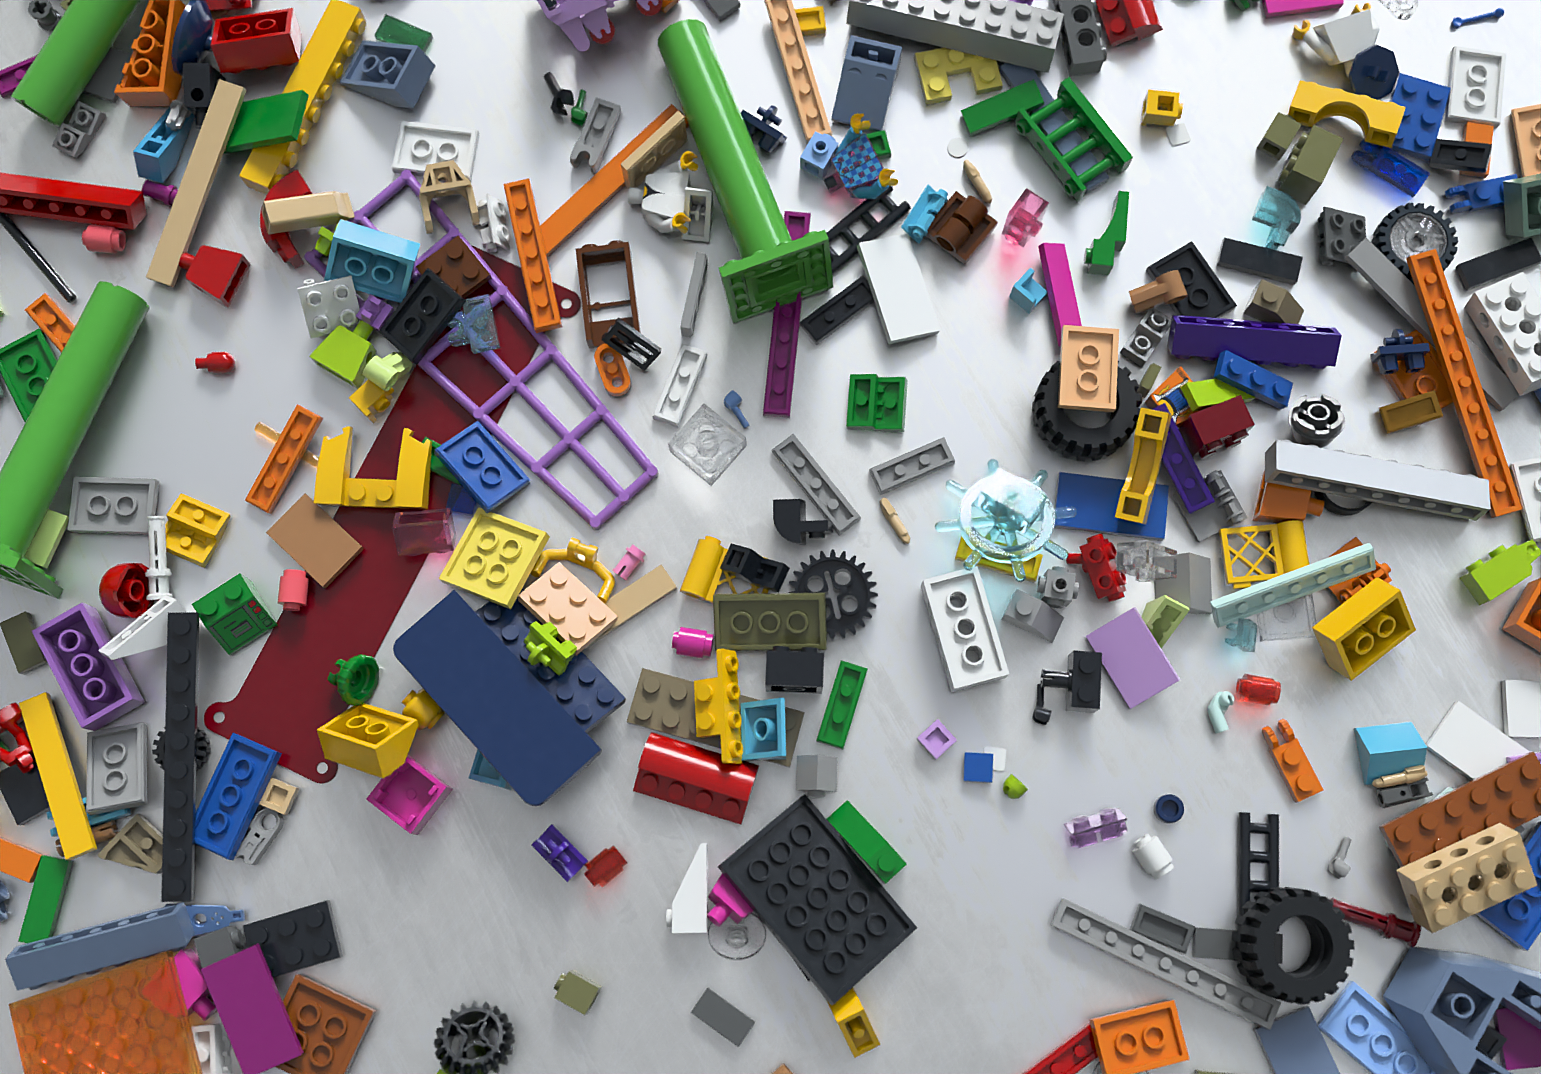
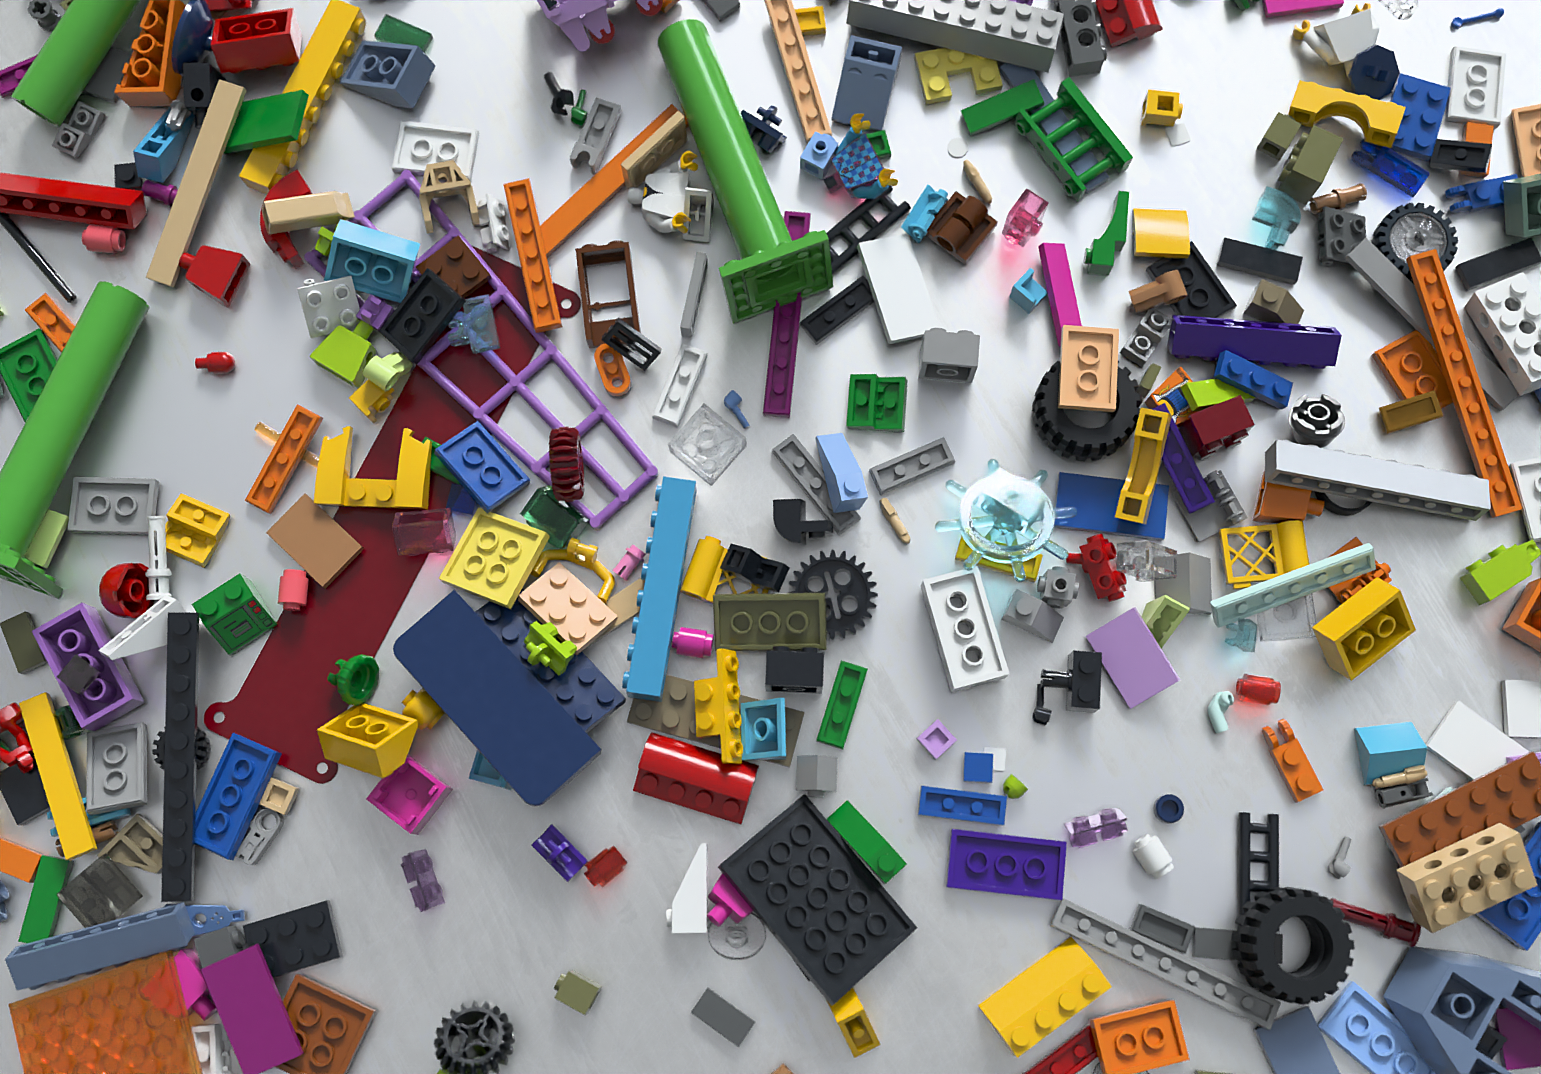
dark blue hips [1370,329,1430,375] -> none
none -> clear green bush [54,705,88,740]
none -> clear smoke slope [56,853,143,928]
none -> clear smoke tile [57,654,101,695]
none -> black plate [114,162,145,191]
none -> clear purple hinge [400,849,445,912]
none -> clear green brick [520,485,590,549]
none -> dark red gear [549,427,585,502]
none -> dark azure brick [622,476,697,702]
none -> light blue slope [815,433,868,513]
none -> light grey brick [918,328,980,383]
none -> blue plate [918,786,1007,825]
none -> dark purple plate [946,829,1067,900]
none -> yellow slope [978,936,1112,1058]
none -> yellow slope [1132,208,1190,258]
none -> medium nougat pin [1309,183,1367,214]

